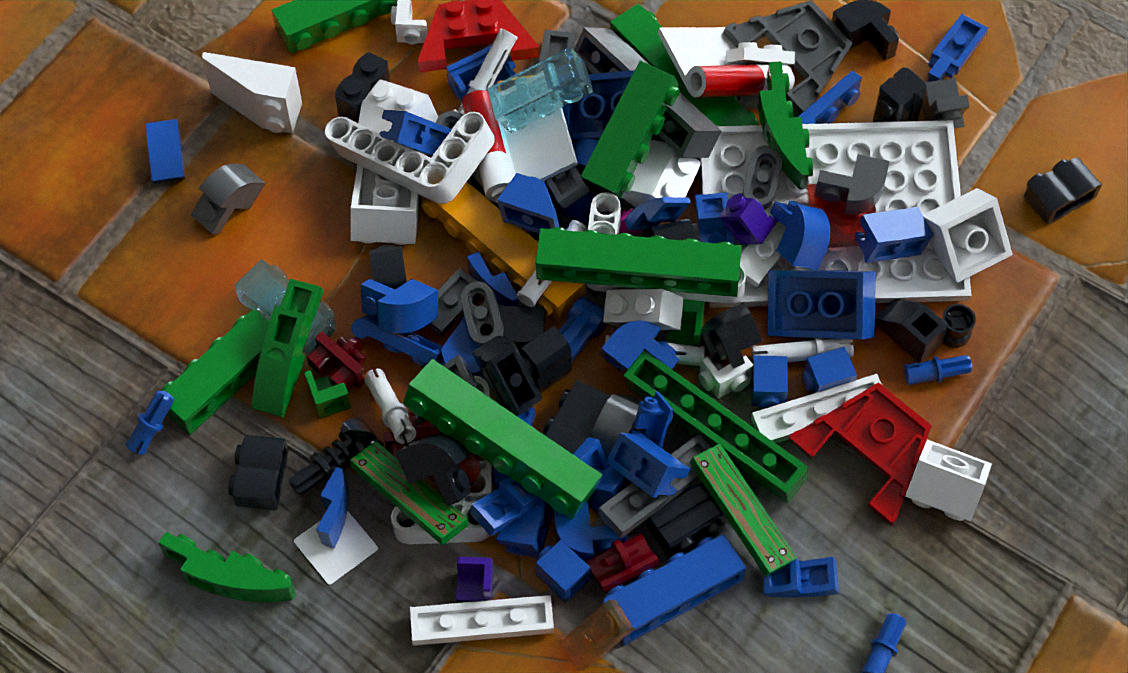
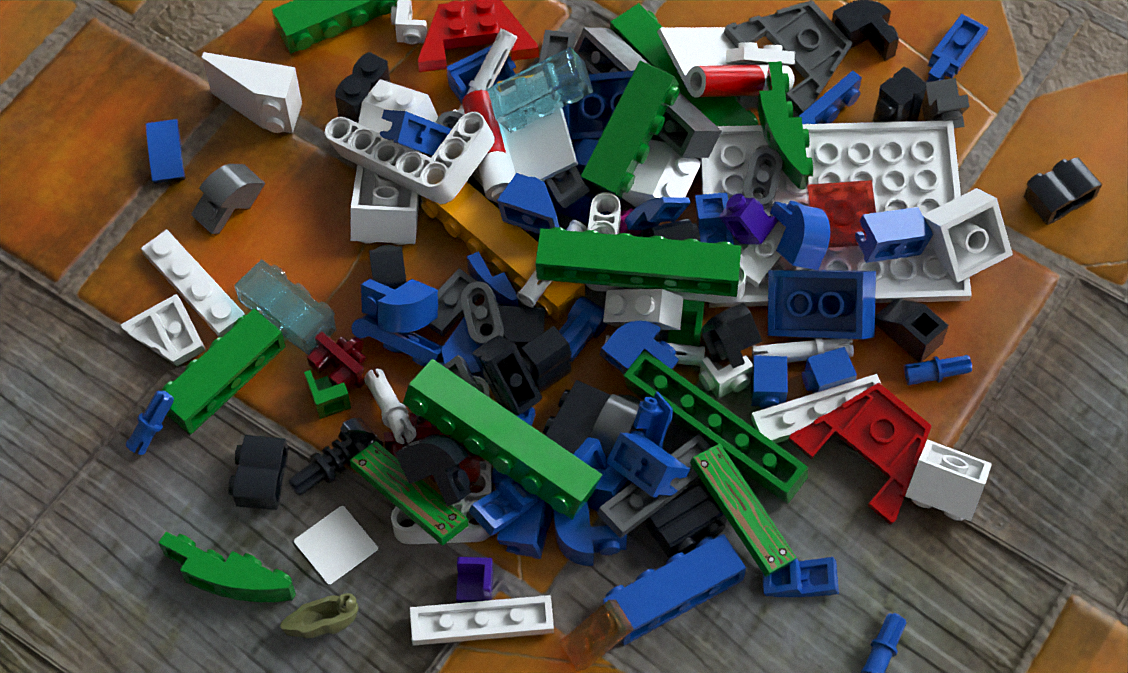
green slope [251,278,324,418] -> none
blue slope [316,467,349,549] -> none
blue brick [536,540,591,603] -> none
dark red hips [586,534,659,593] -> none
dark grey brick [814,154,890,215] -> none
black wheel [941,304,976,348] -> none
none -> white wing [121,294,206,366]
none -> white plate [141,230,245,337]
none -> olive arm [280,593,359,639]

